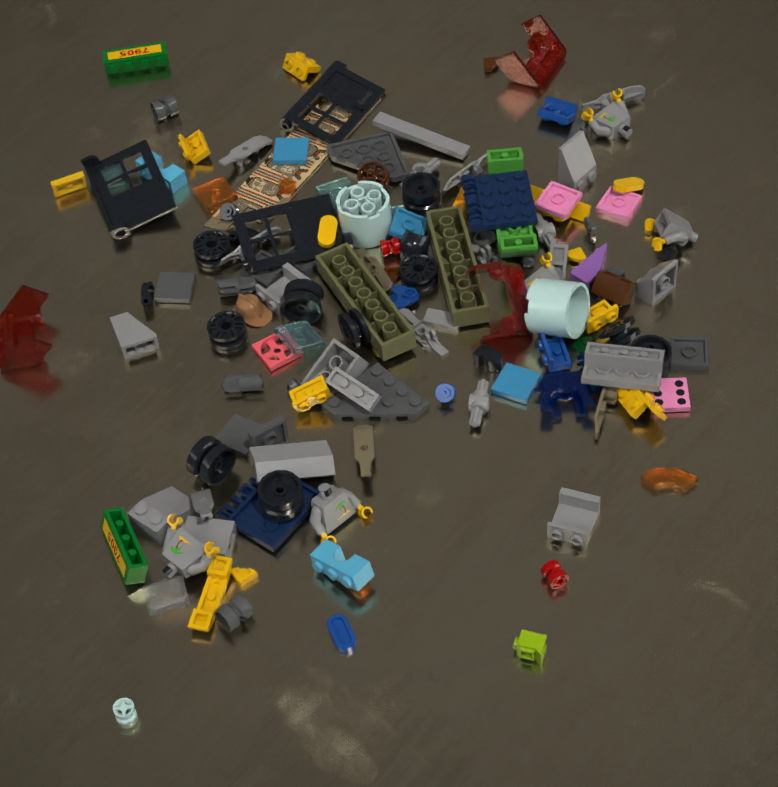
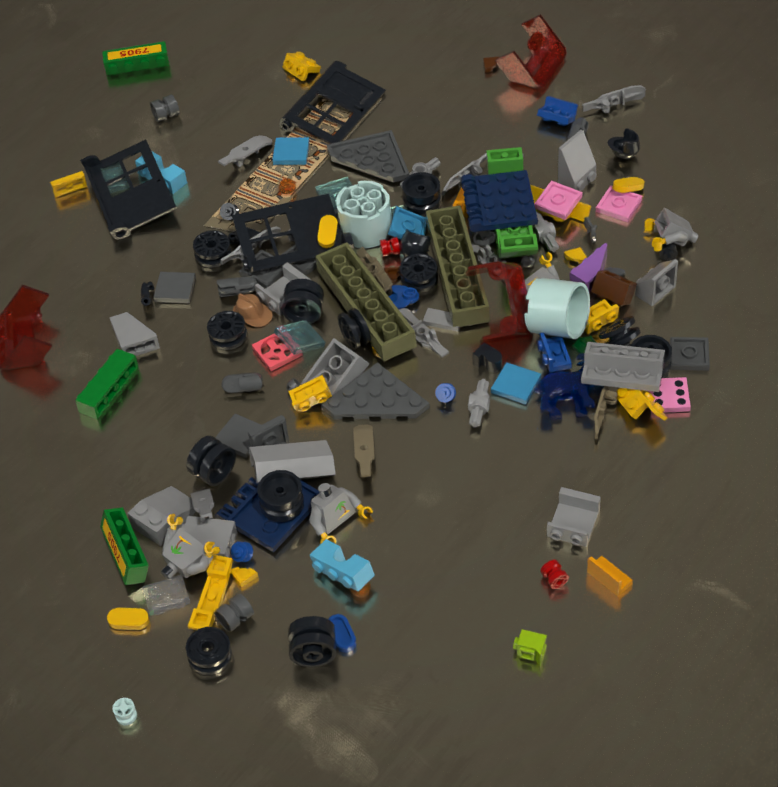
yellow bracket [178,129,211,165] -> none
clear orange tile [192,176,238,213] -> none
light grey plate [325,366,381,413] -> none
reddish brown wheel [357,161,390,189] -> none
light grey tile [372,112,471,160] -> none
light grey slope [550,244,569,280] -> none
light grey torso [581,88,633,140] -> none
clear orange tile [641,467,699,493] -> none
none -> green brick [75,349,139,420]
none -> yellow tile [107,608,149,630]
none -> black wheel [185,627,232,675]
none -> blue wheel [231,542,253,562]
none -> black wheel [288,616,336,667]
none -> light orange panel [587,555,633,597]
none -> black helmet [607,128,640,160]

